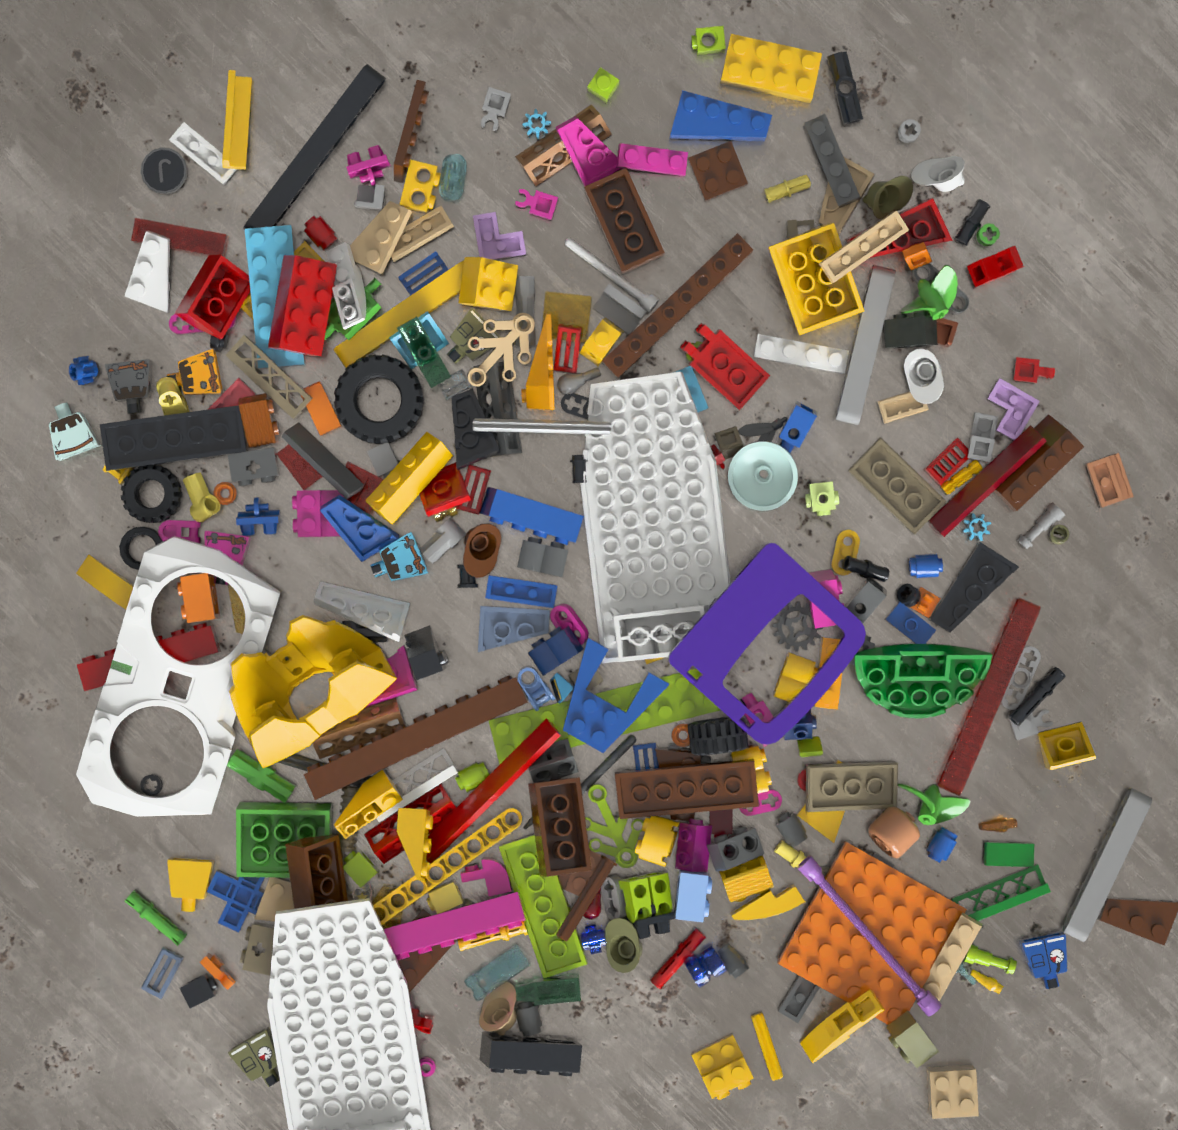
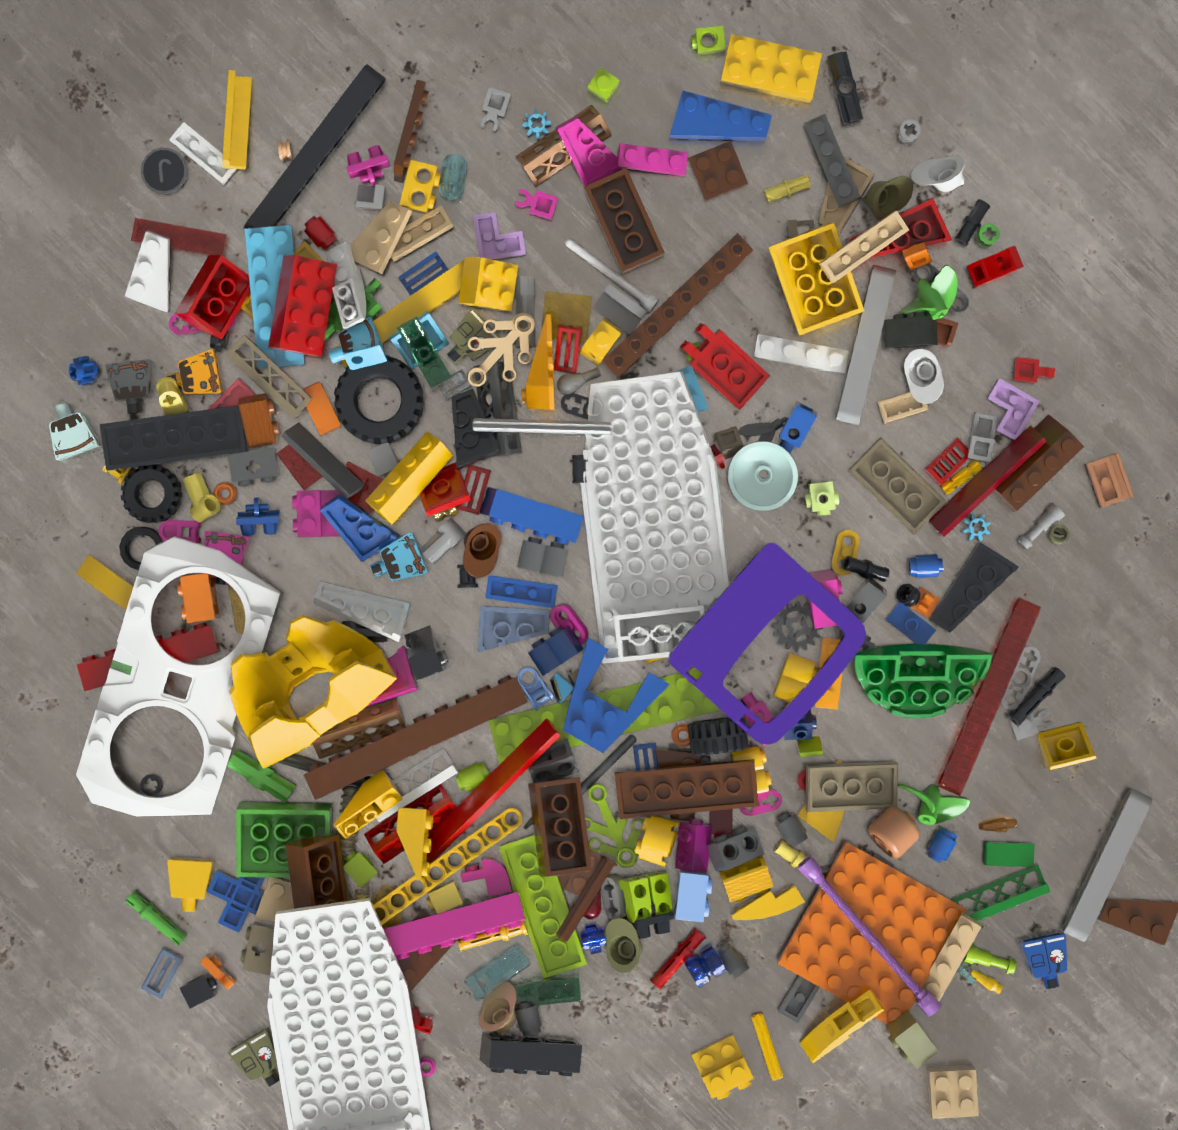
none -> light nougat bush [278,139,293,162]
none -> medium azure torso [328,316,387,370]

